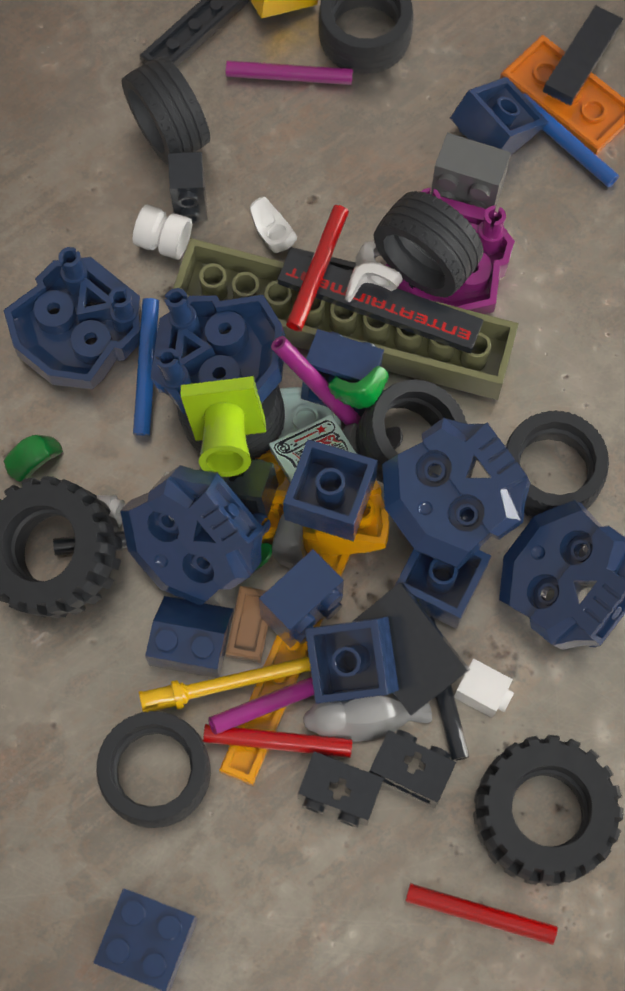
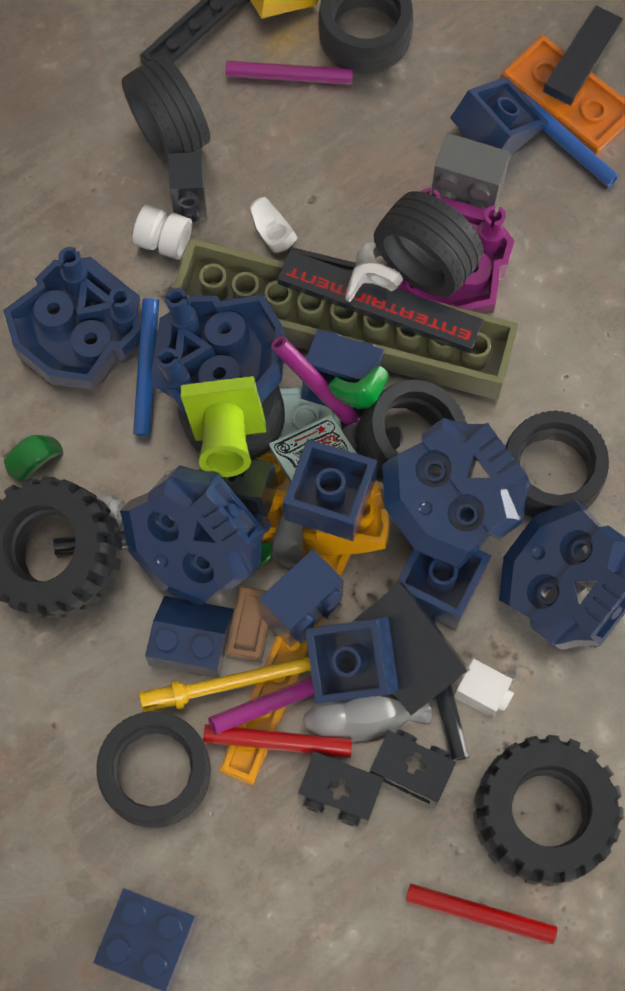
red piece [286,205,349,332] -> none

